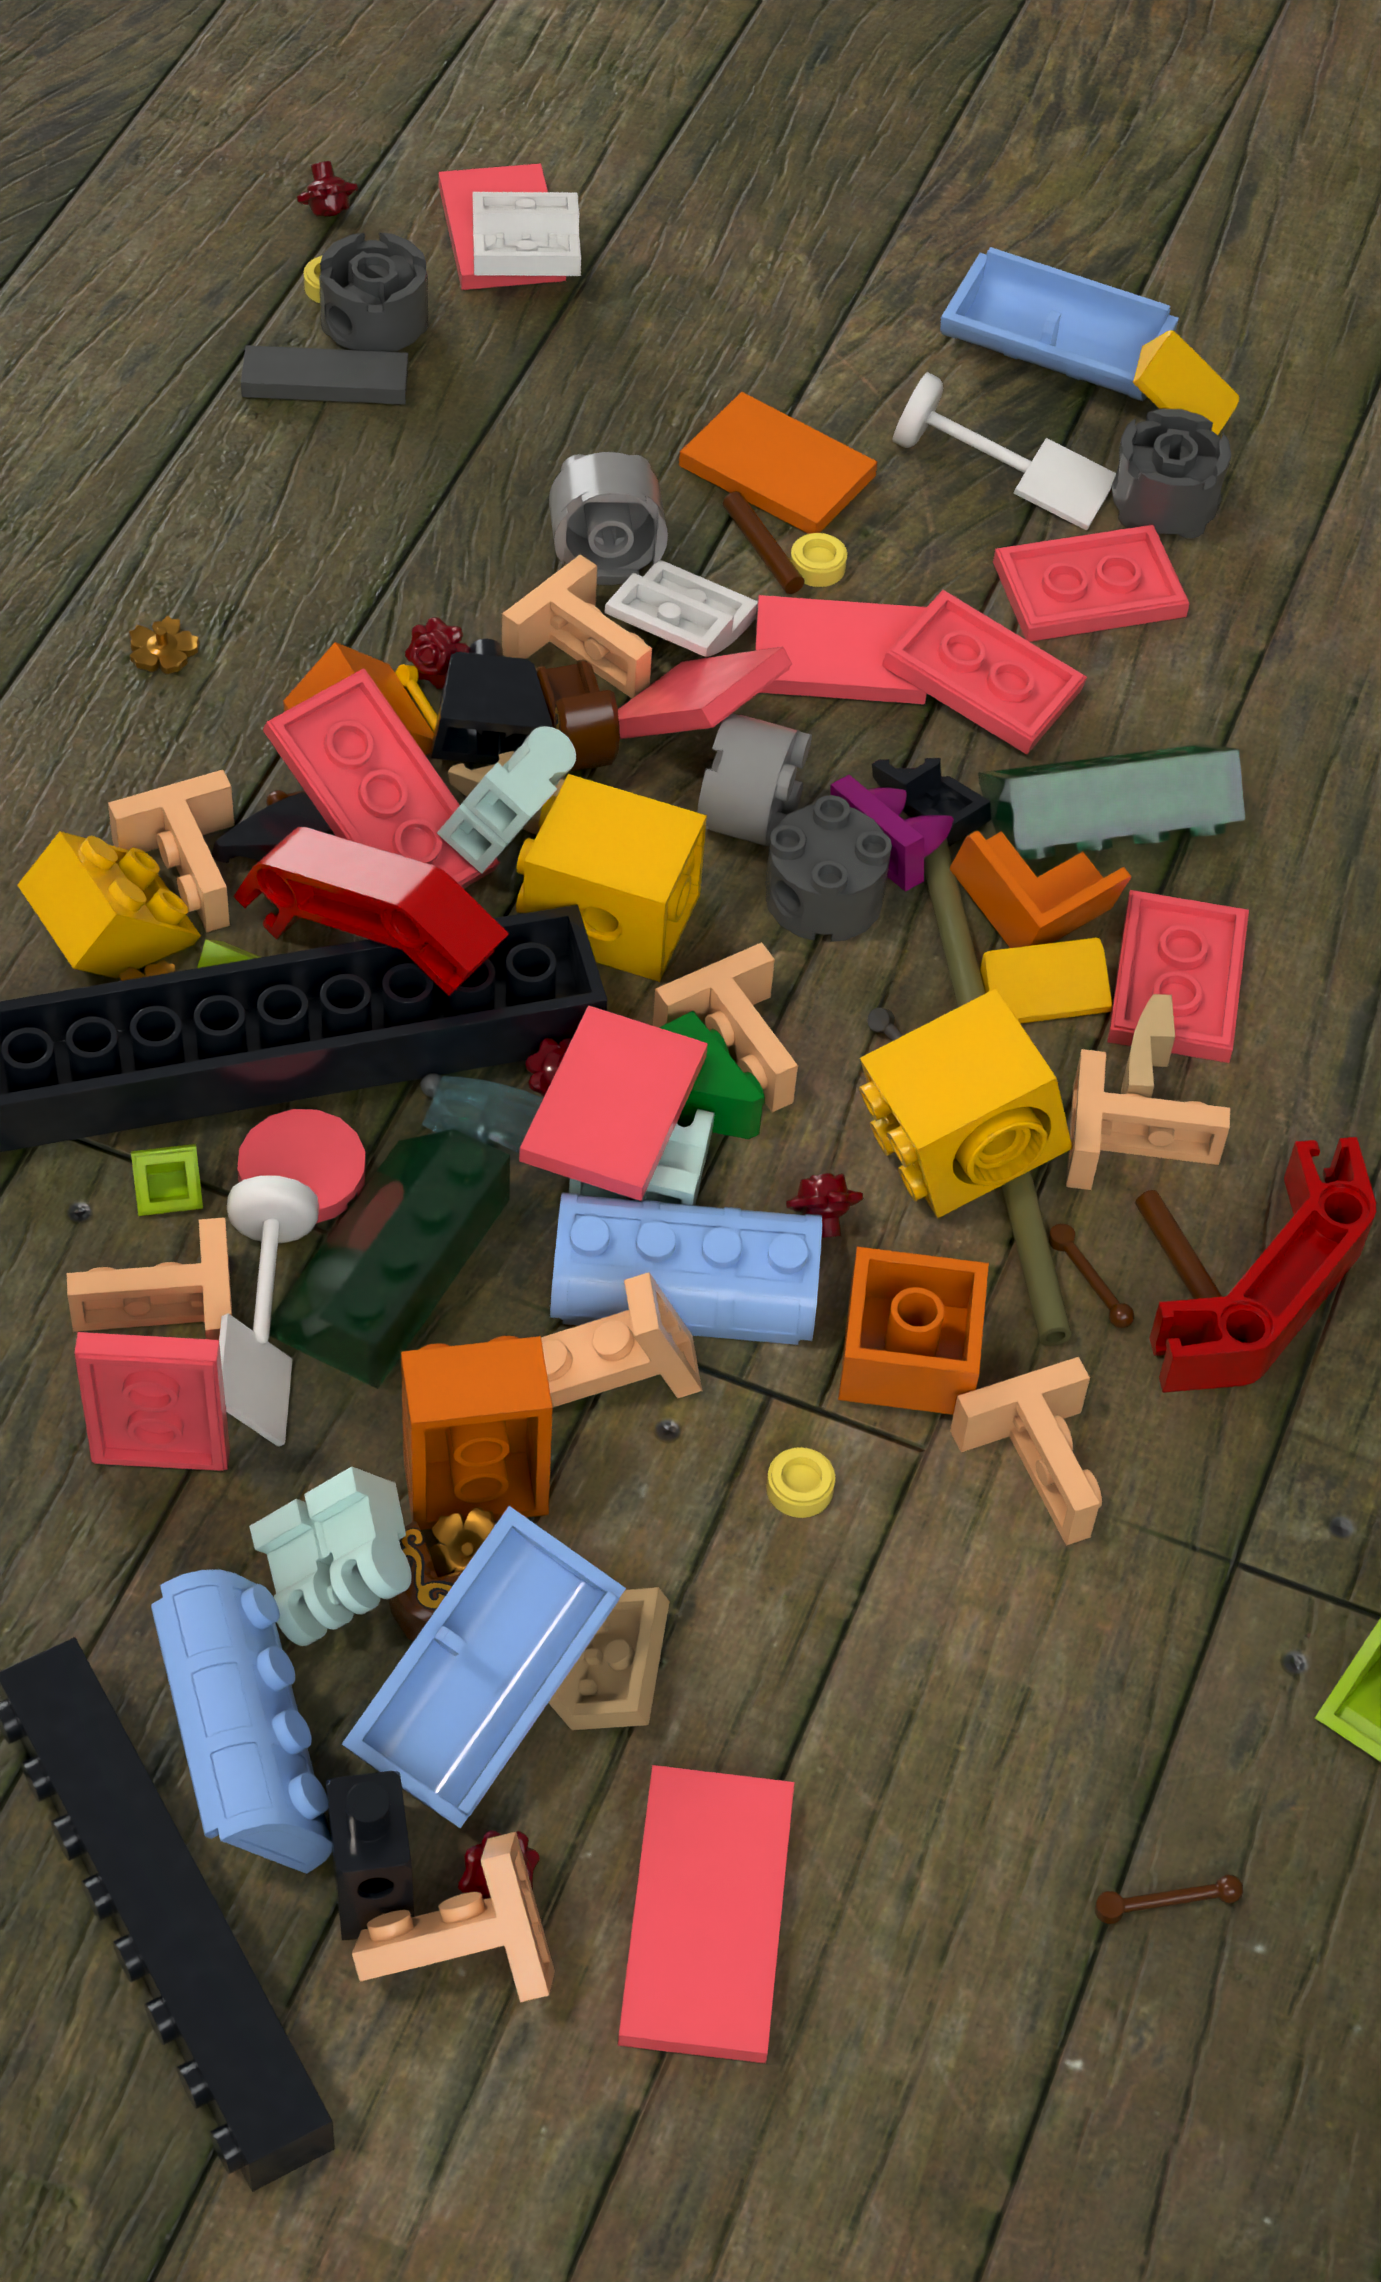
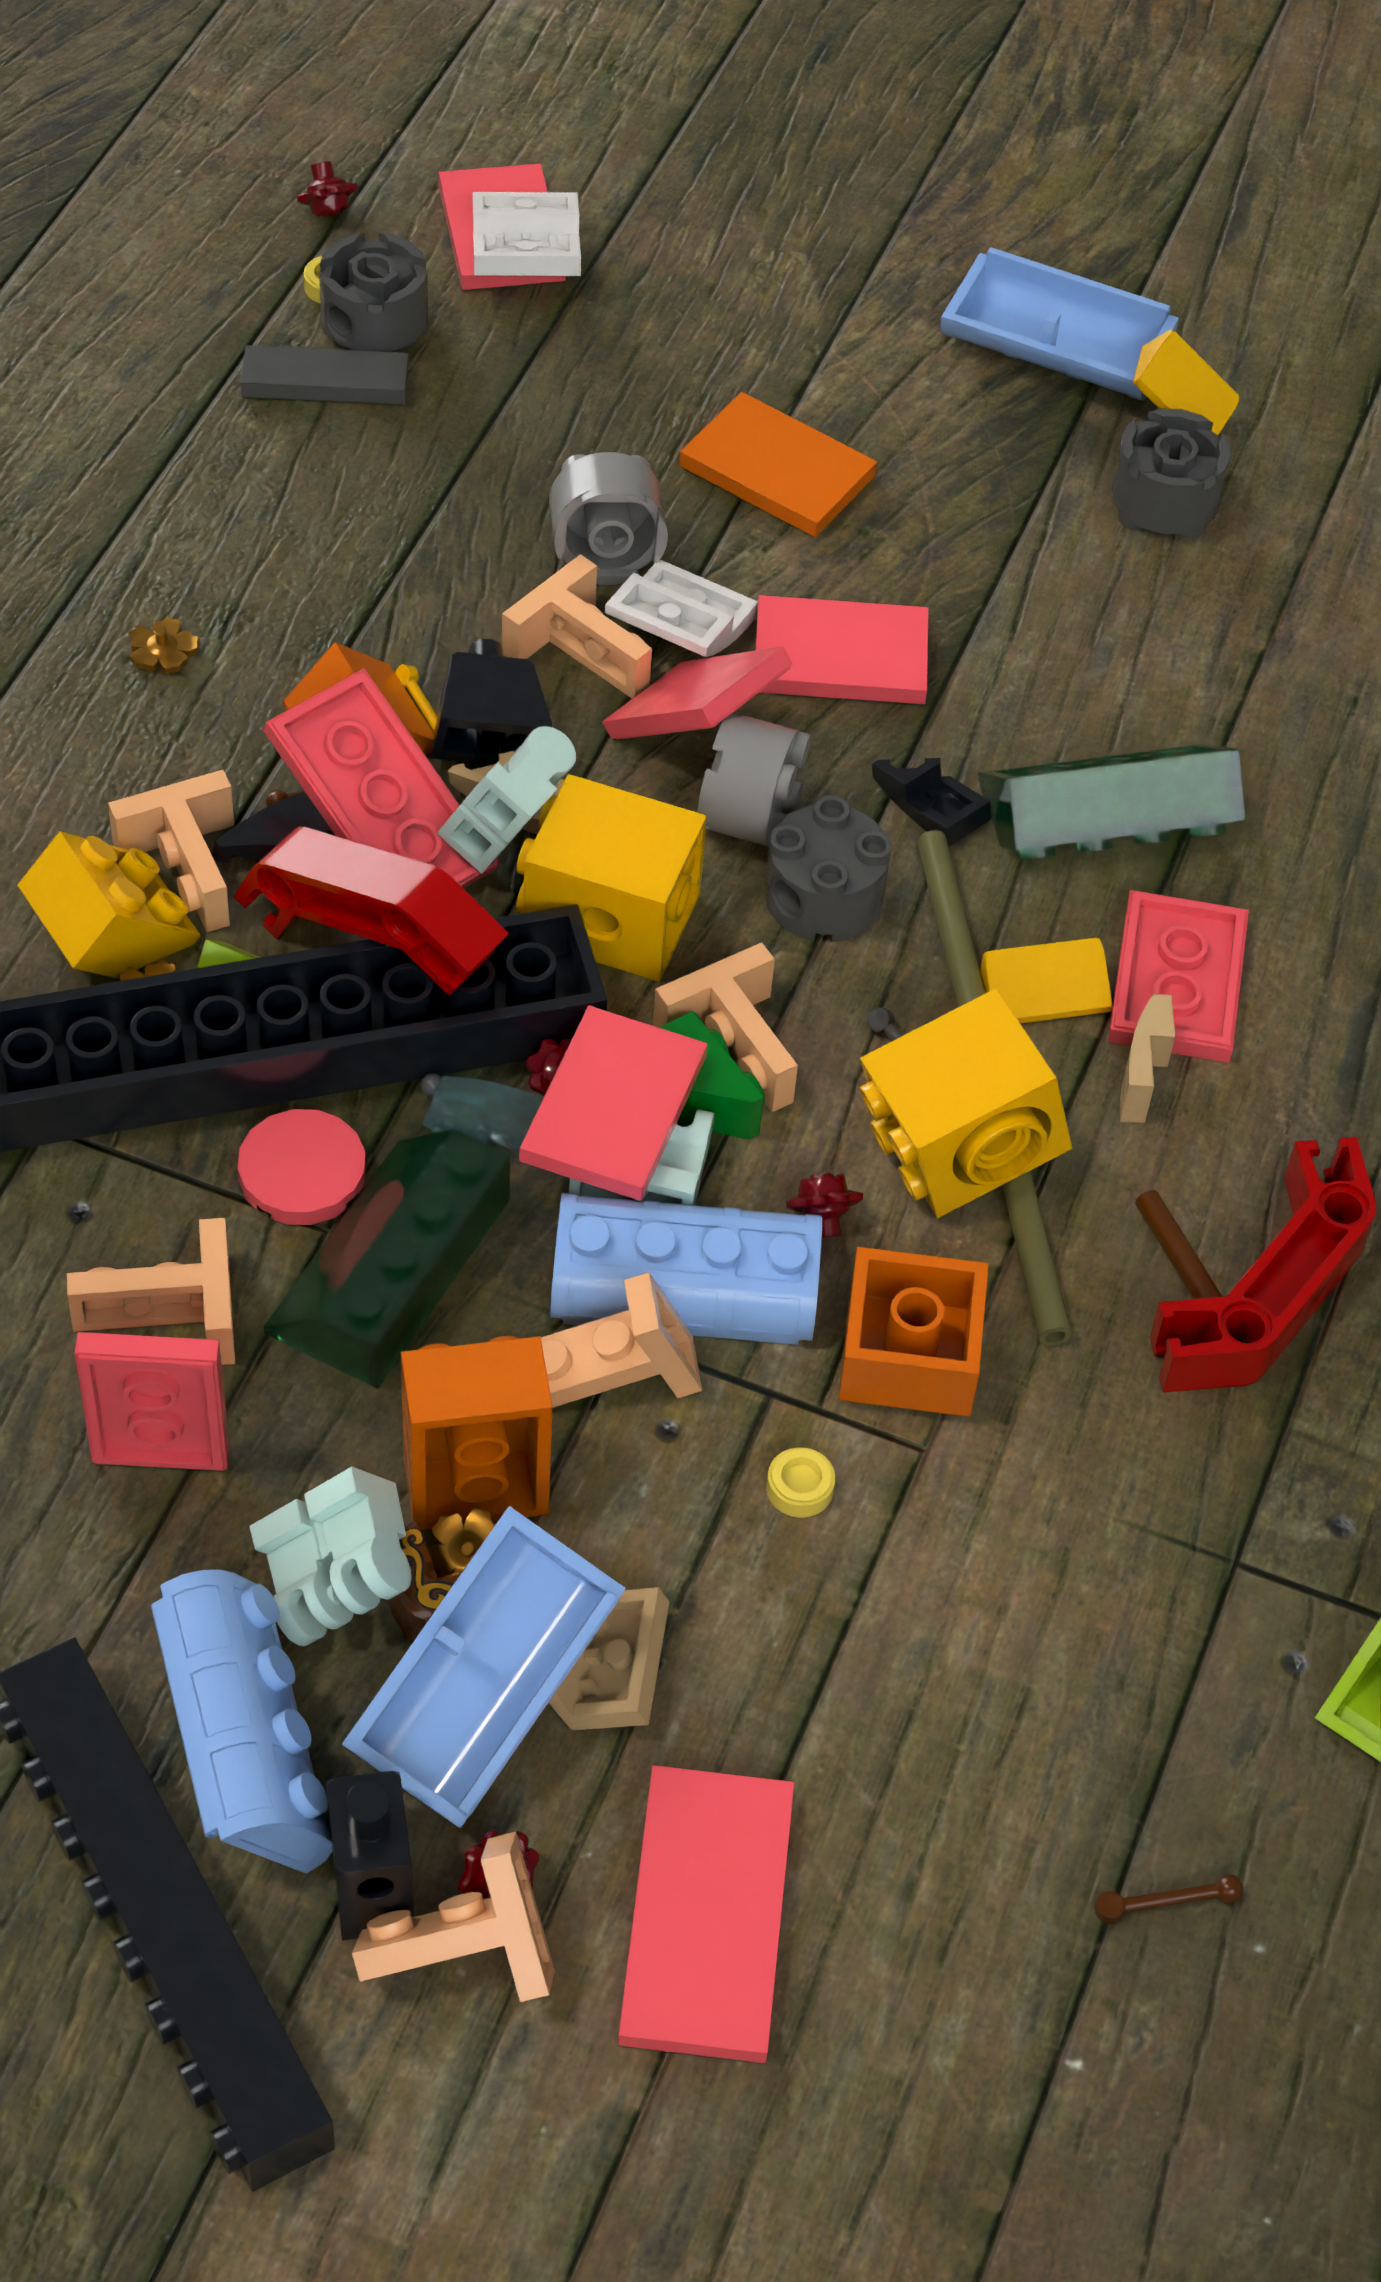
lime slope [131,1144,203,1216] -> none
white piece [219,1176,319,1447] -> none
dark red plant [405,617,470,689] -> none
reddish brown animal [536,659,620,772] -> none
reddish brown piece [723,492,805,594] -> none
light yellow tile [790,533,847,587] -> none
magenta tile [830,775,954,892] -> none
coral tile [881,590,1087,755] -> none
white piece [892,372,1116,531] -> none
orange panel [949,831,1132,948] -> none
light nougat bracket [950,1357,1102,1546] -> none
coral tile [993,525,1190,642] -> none
reddish brown hinge [1049,1223,1134,1328] -> none
light nougat bracket [1066,1049,1230,1190] -> none

